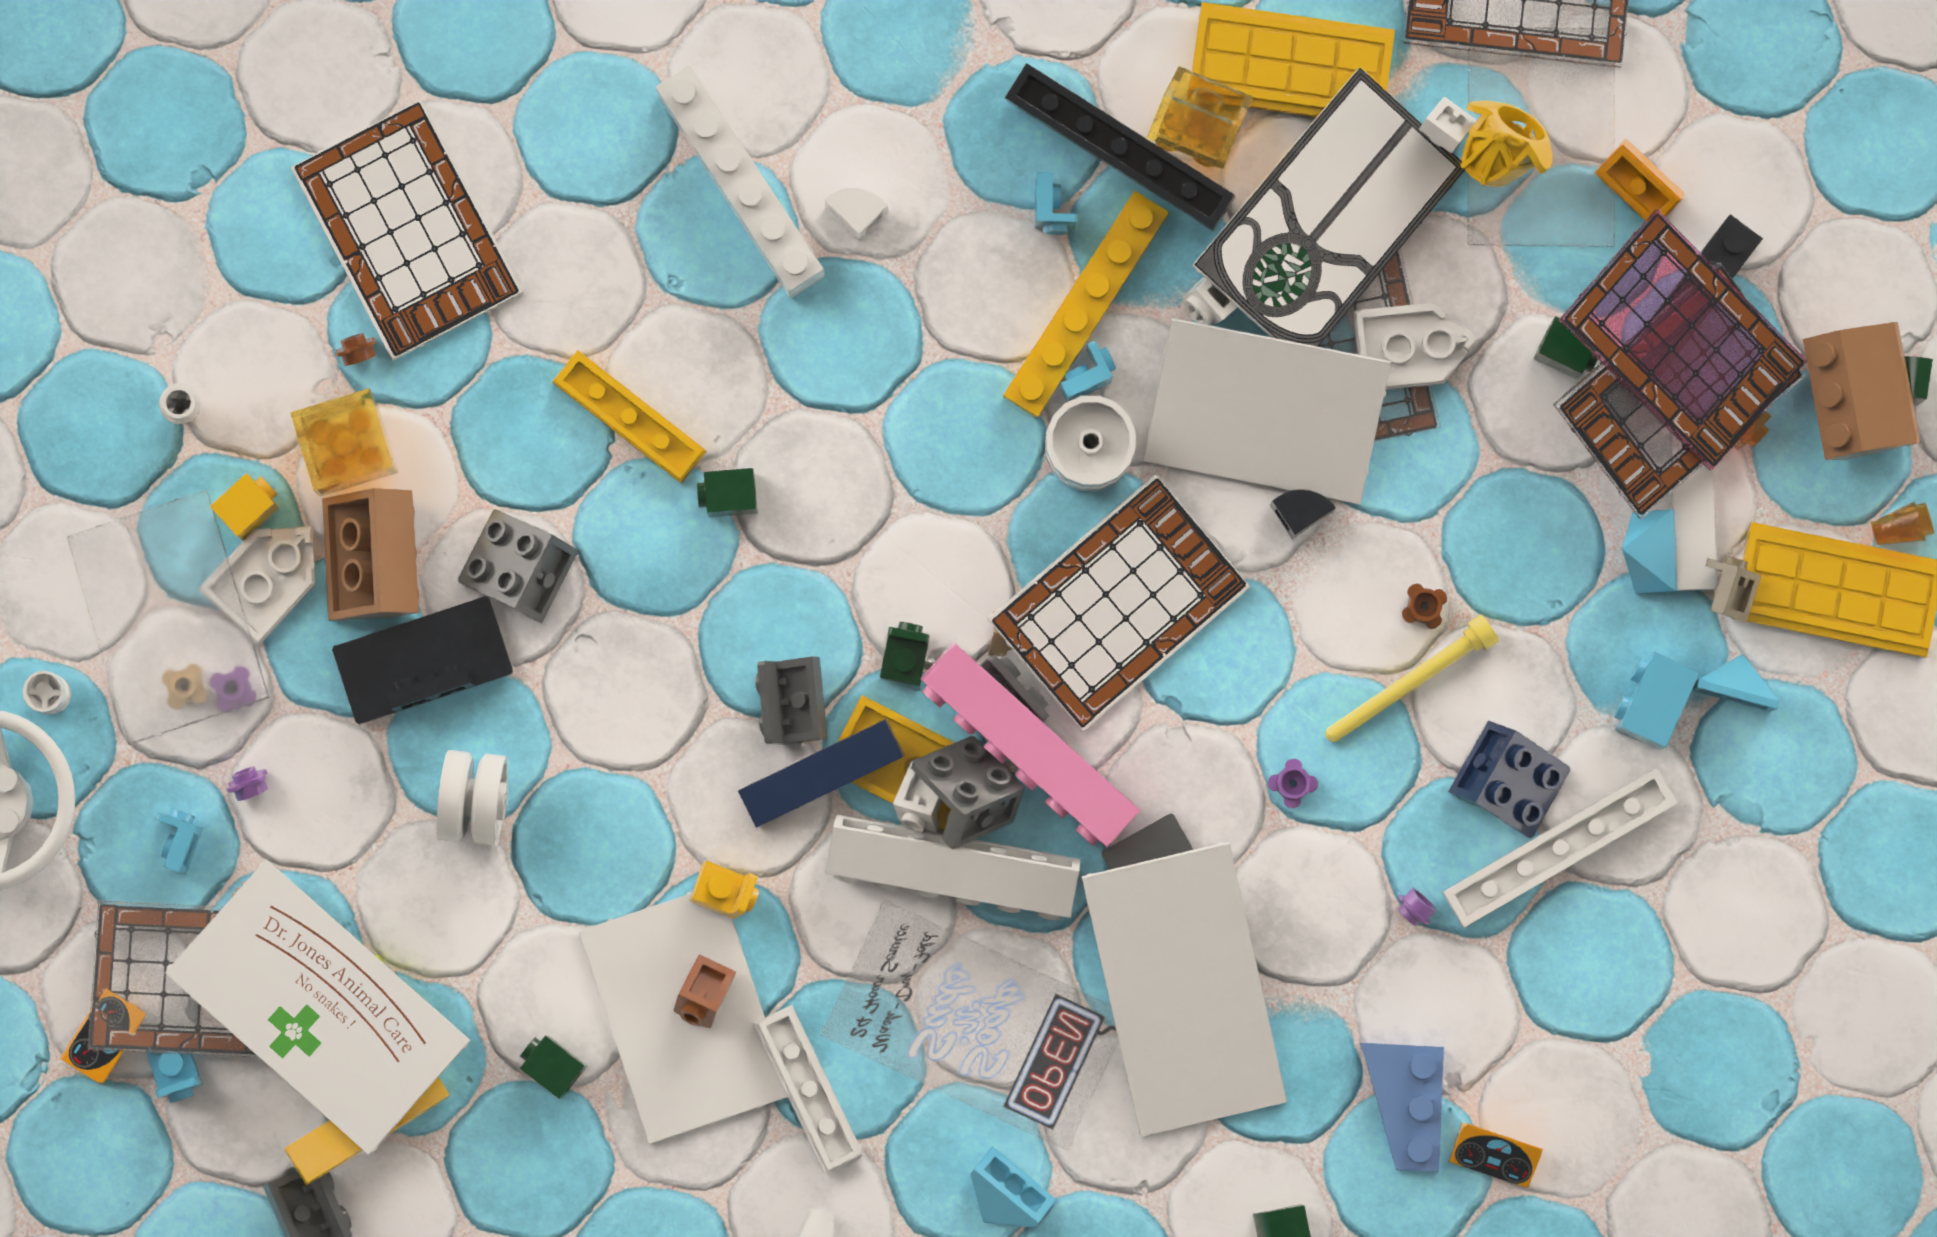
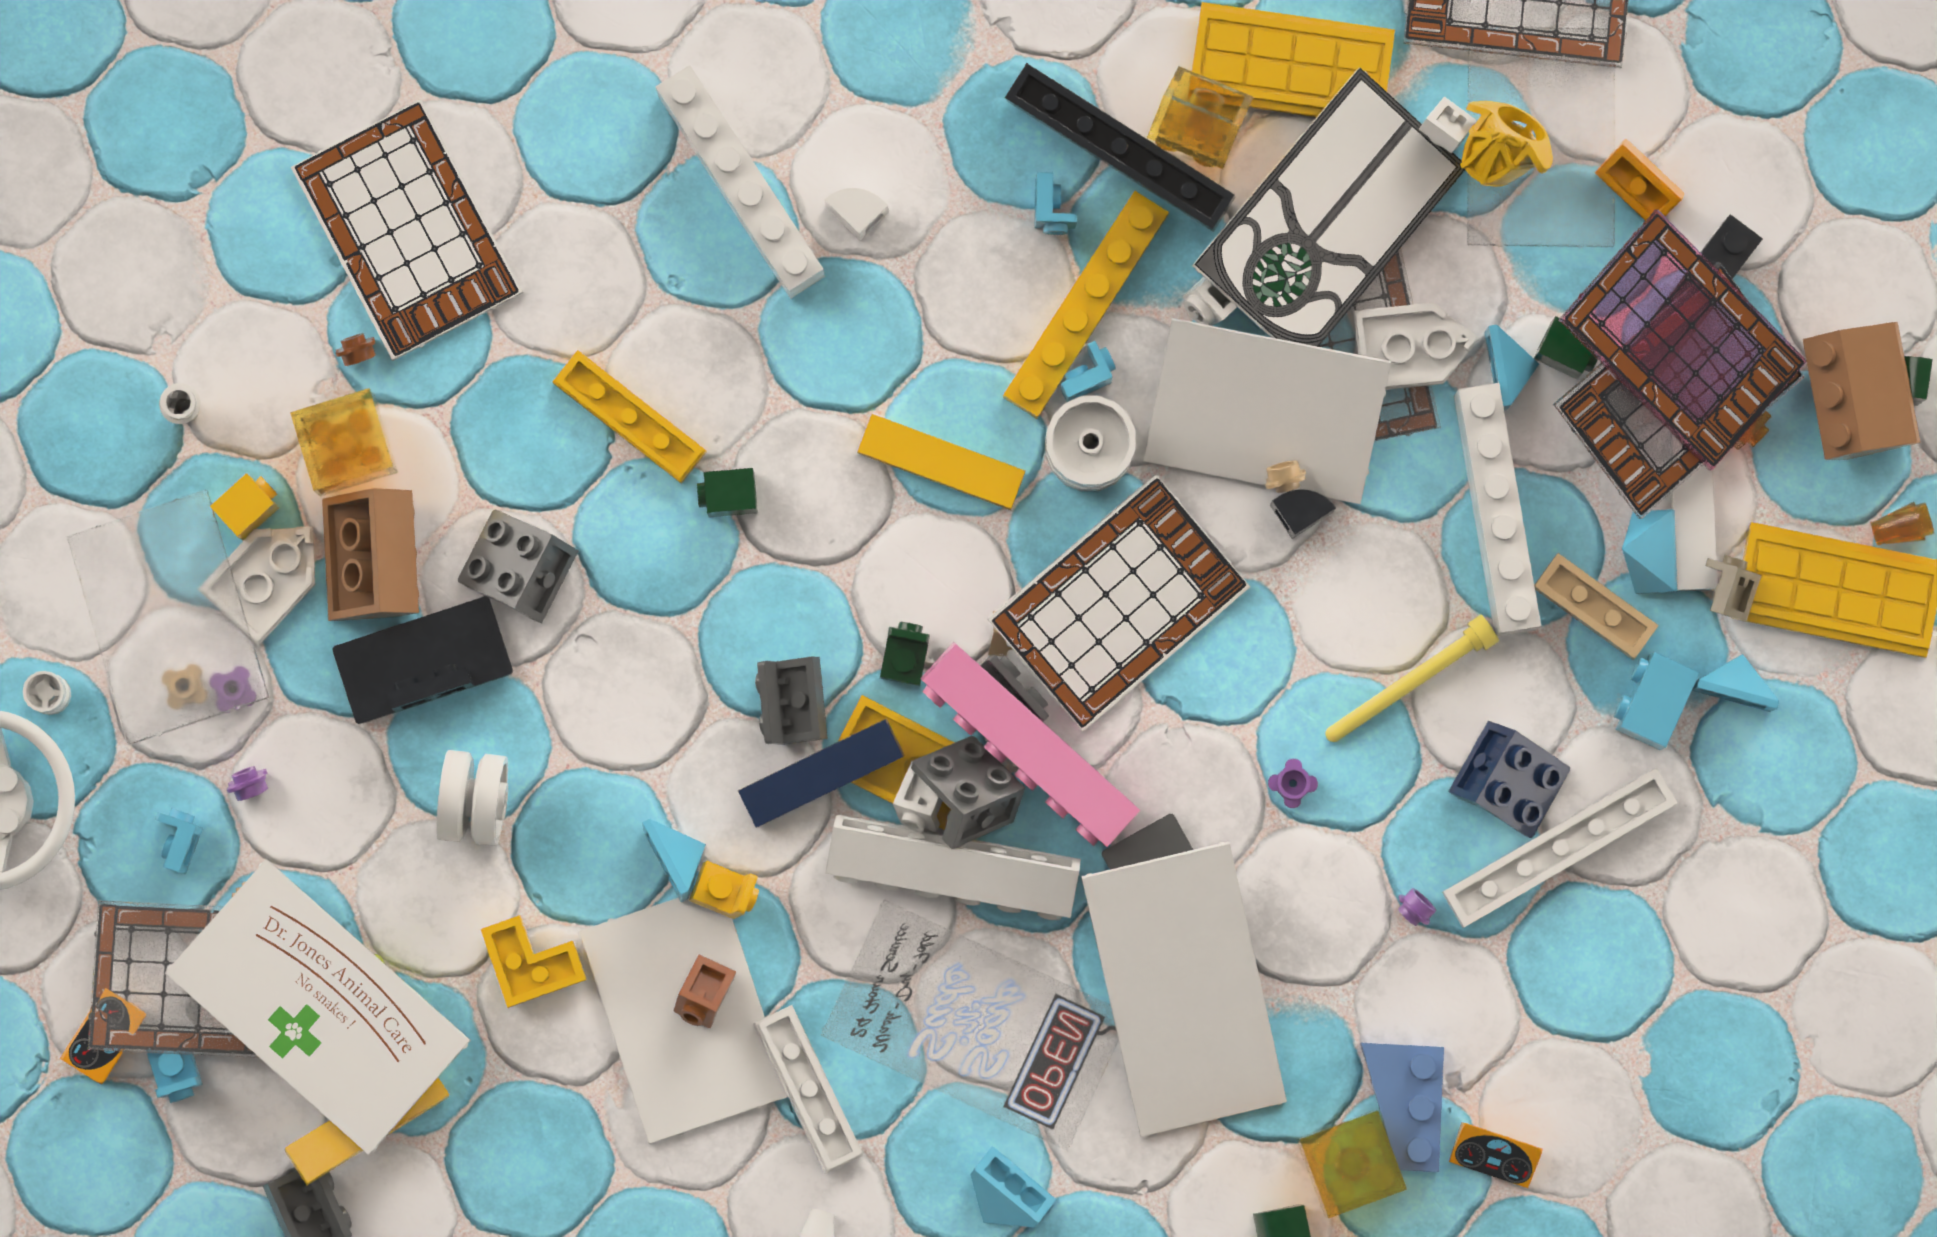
dark green brick [520,1035,588,1099] -> none
dark orange plate [1402,583,1447,629] -> none
none -> yellow plate [481,915,587,1008]
none -> medium azure slope [642,819,706,902]
none -> yellow tile [857,414,1025,510]
none -> tan plate [1265,460,1306,493]
none -> clear yellow brick [1296,1110,1407,1218]
none -> white brick [1454,383,1541,636]
none -> medium azure slope [1484,325,1539,411]
none -> tan plate [1534,553,1659,660]

